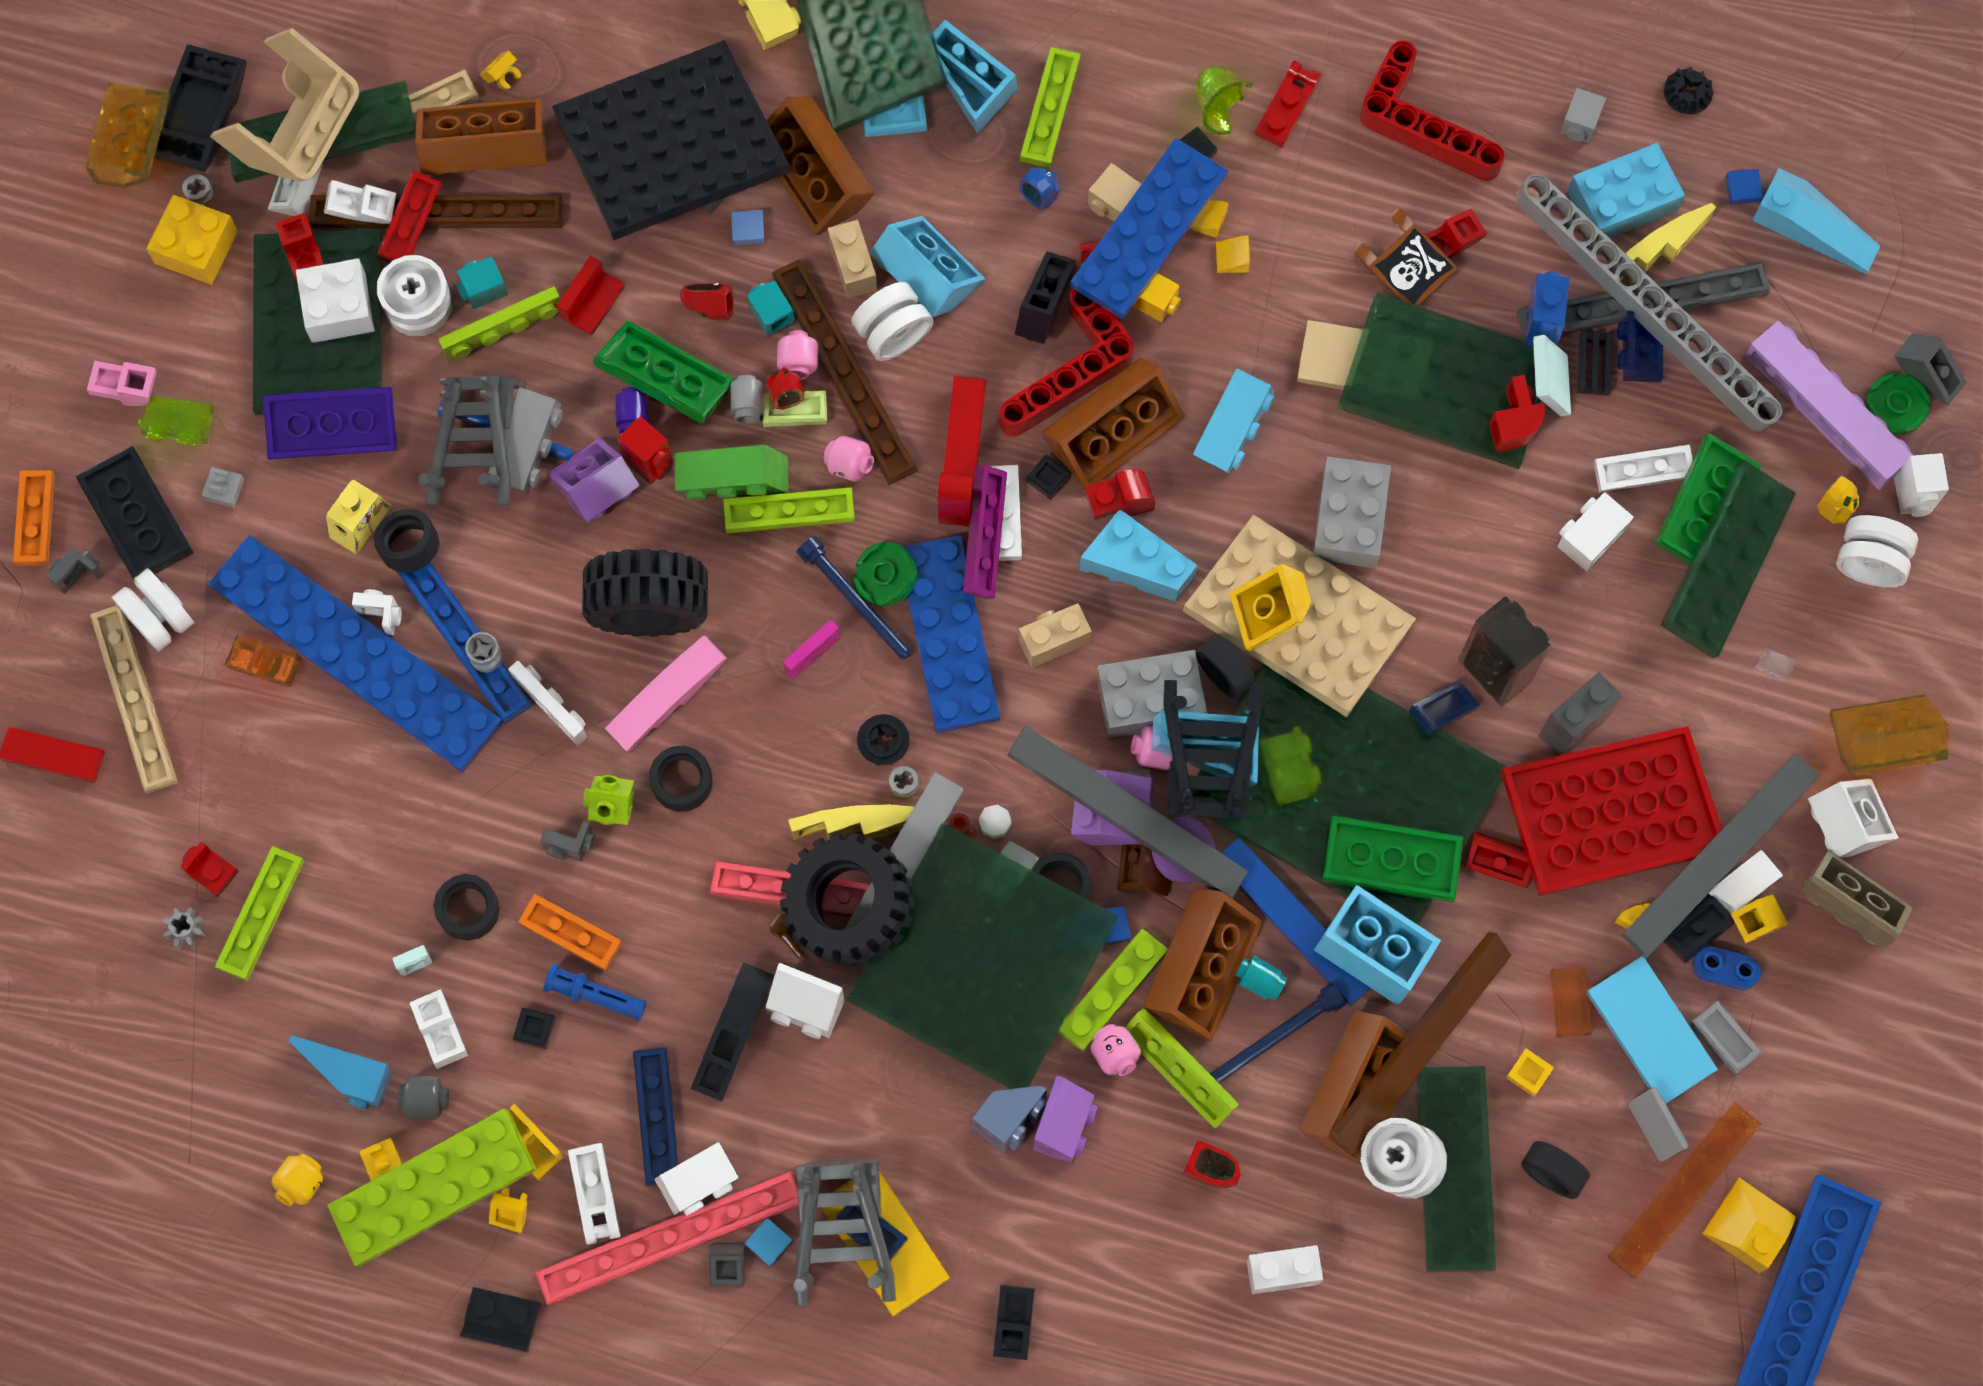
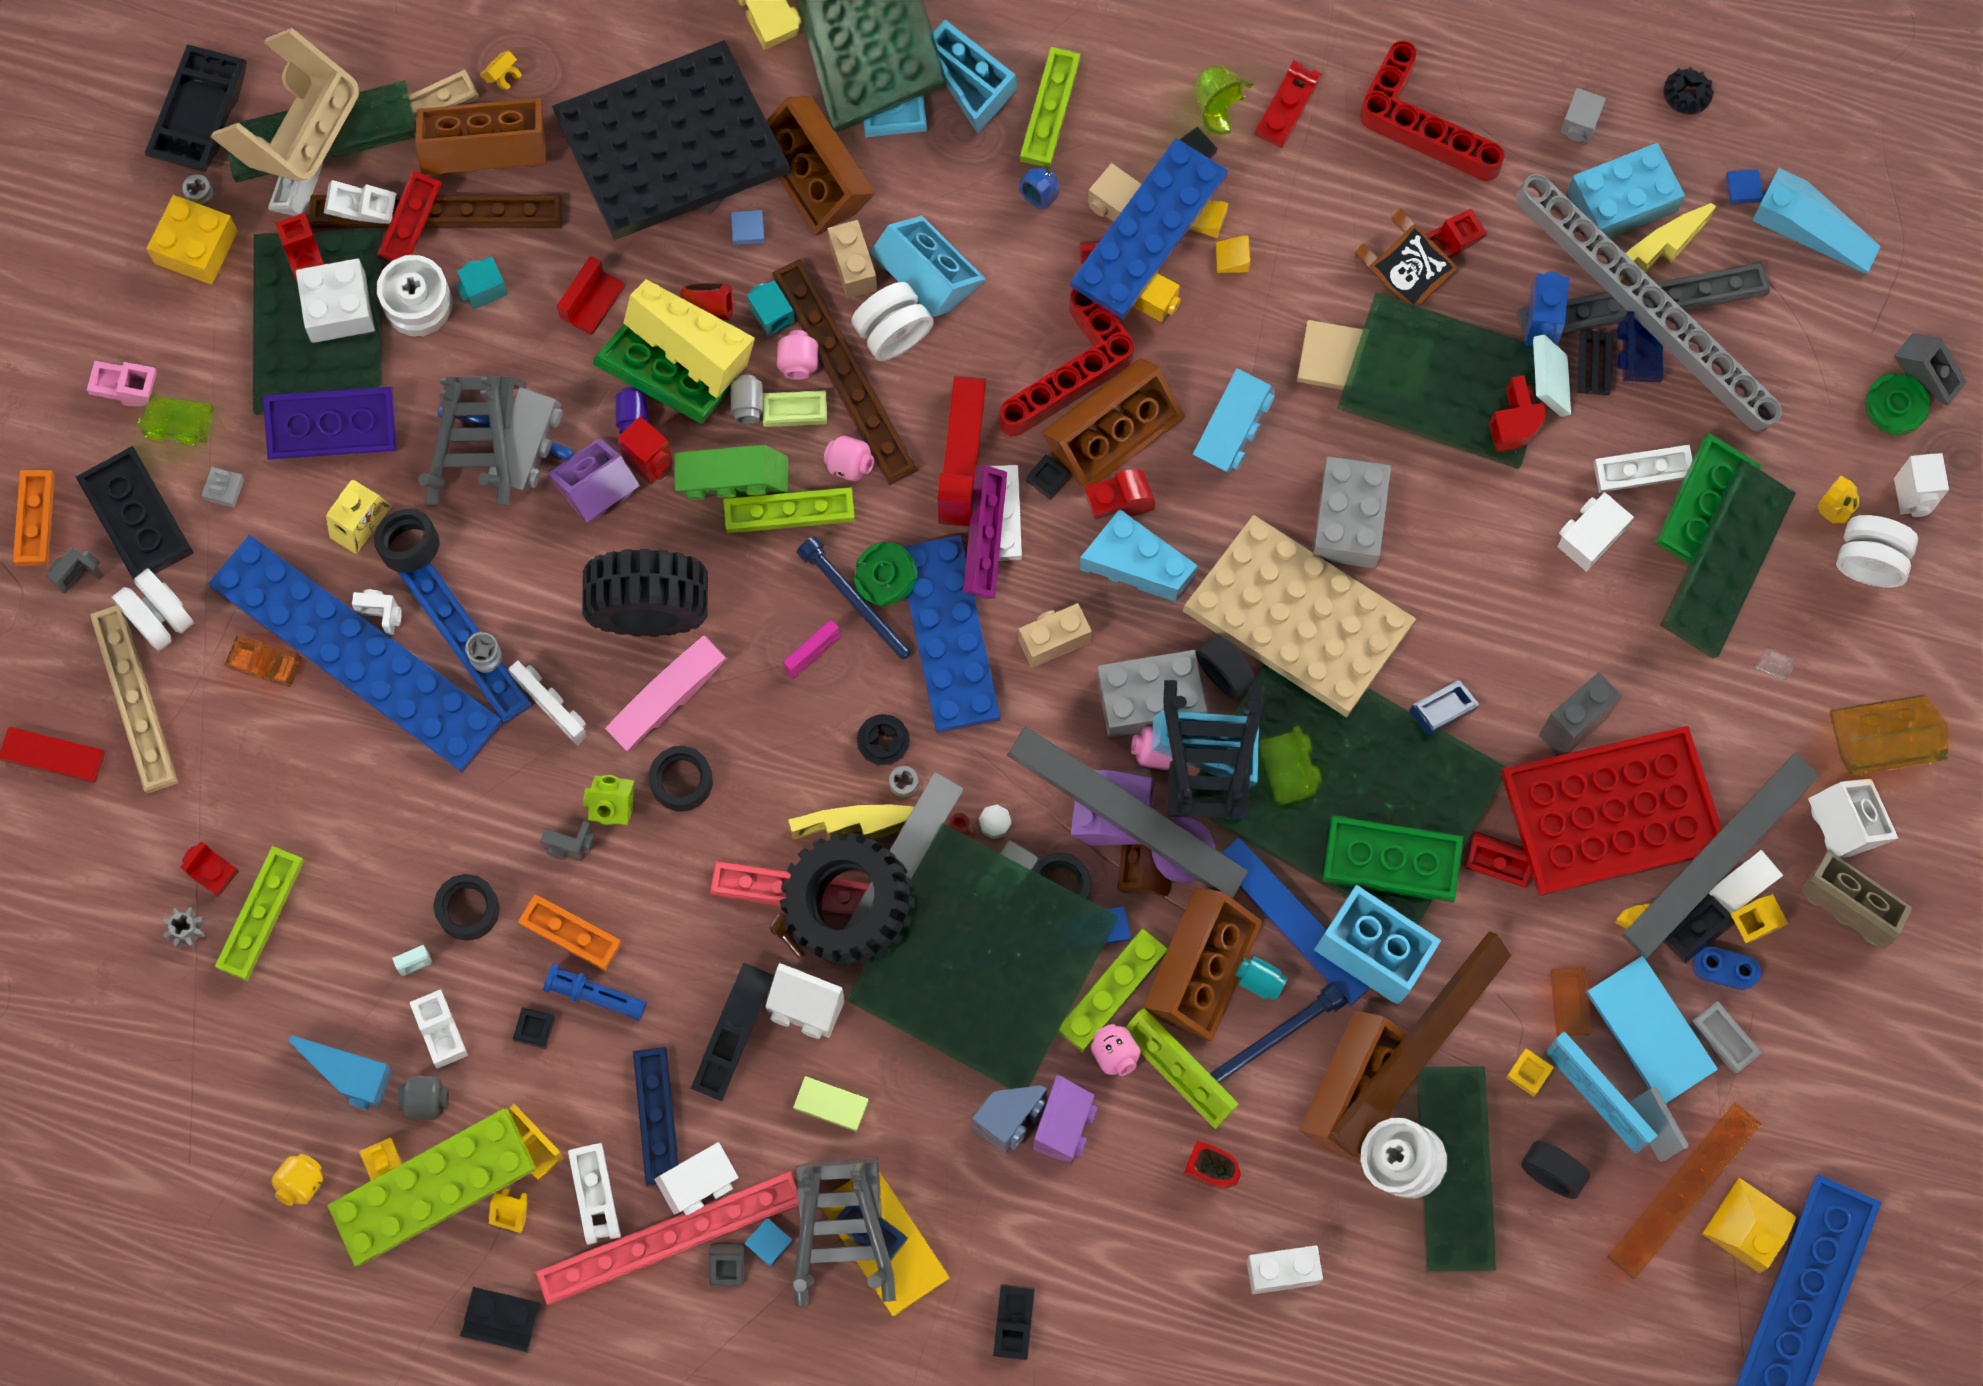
clear yellow slope [85,82,170,188] -> none
lime plate [438,286,560,361] -> none
red rock [766,367,805,410] -> none
black slope [1014,251,1076,344] -> none
yellow slope [1229,564,1311,651] -> none
clear smoke brick [1458,596,1551,708] -> none
lavender brick [1745,321,1914,490] -> none
none -> light yellow wedge [624,279,755,399]
none -> yellowish green tile [793,1076,869,1132]
none -> medium azure tile [1545,1031,1658,1154]

